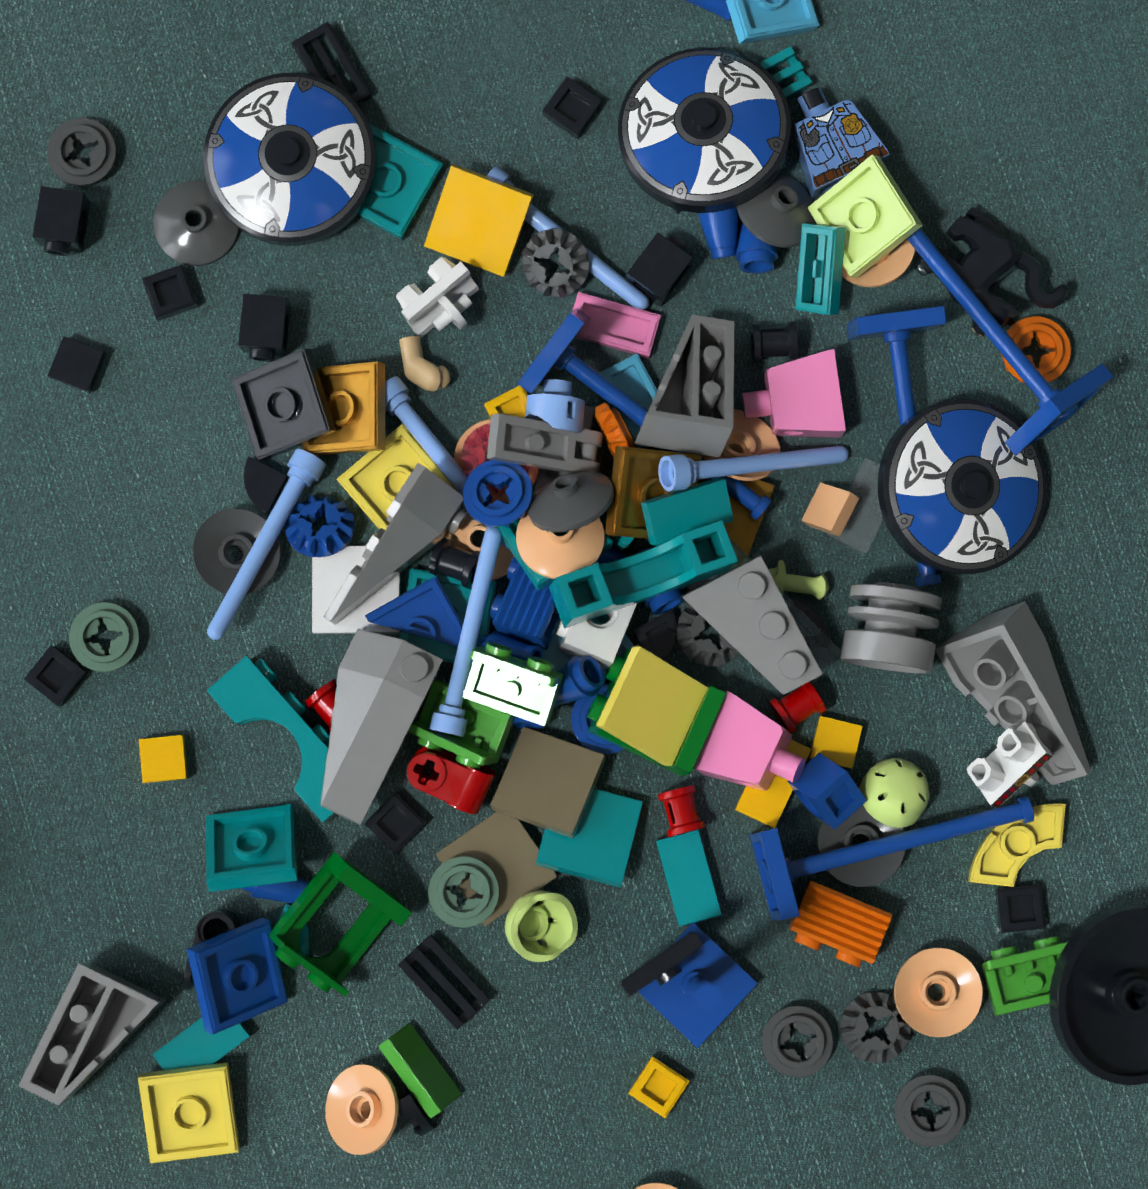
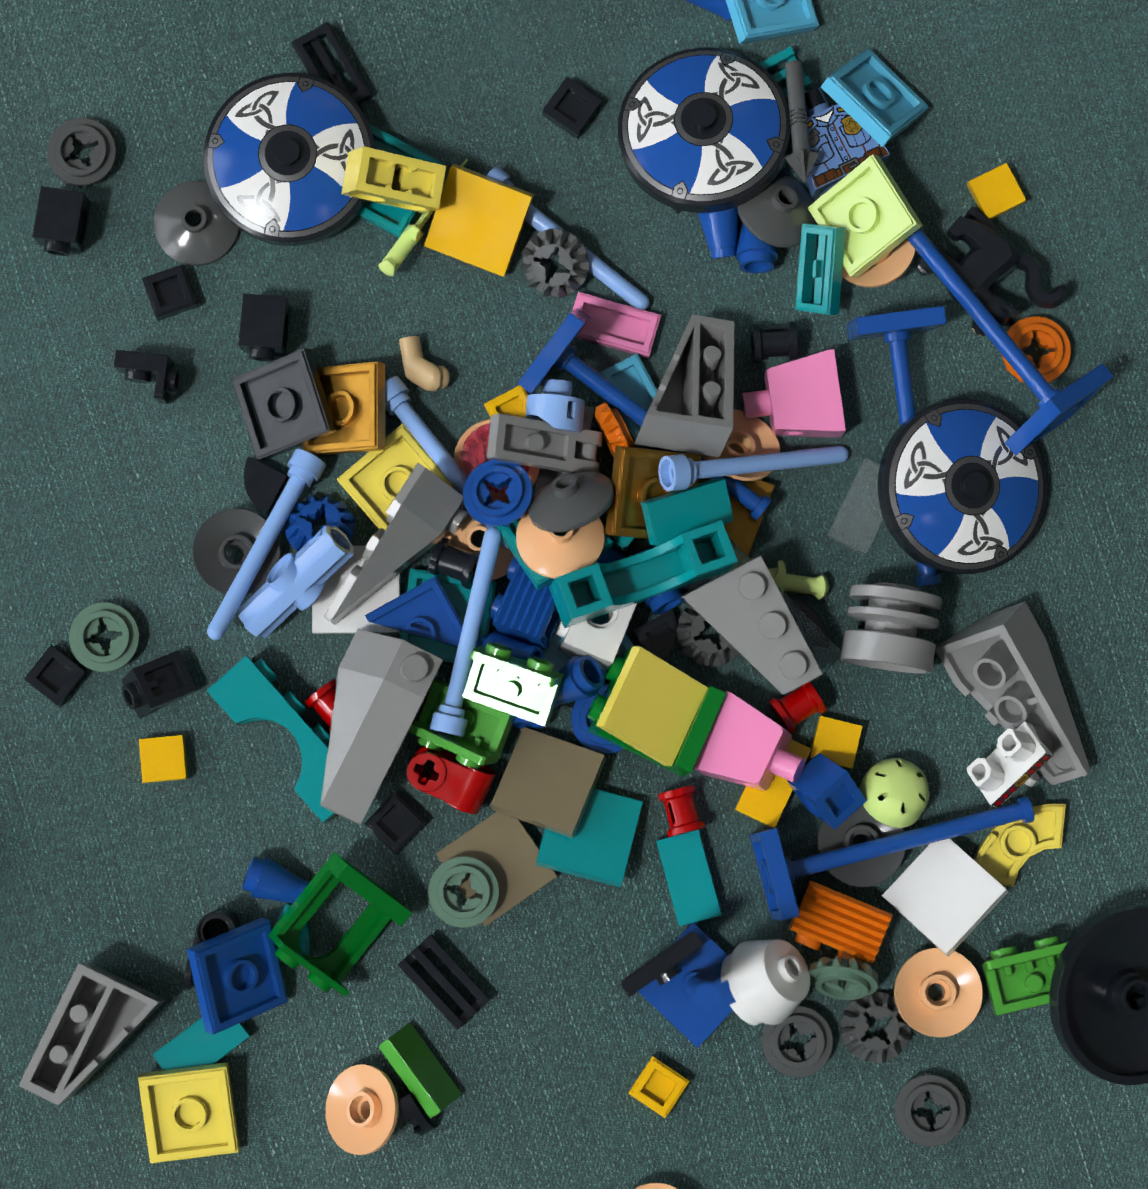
black tile [48,336,106,393] -> none
teal tile [206,804,298,892] -> none
white hips [396,257,479,339] -> none
yellowish green helmet [505,890,578,962] -> none
black brick [626,232,693,307] -> none
light nougat tile [801,482,859,537] -> none
black tile [995,884,1046,933] -> none
none -> black bracket [114,350,179,404]
none -> black bracket [122,650,197,719]
none -> light blue piece [237,525,354,638]
none -> light yellow brick [341,146,446,213]
none -> yellowish green sword [378,159,468,276]
none -> white cone [721,940,810,1026]
none -> dark grey piece [785,60,819,184]
none -> sand green gear [809,956,878,1000]
none -> medium azure tile [821,49,929,147]
none -> white tile [882,839,1008,957]
none -> yellow tile [967,163,1026,220]

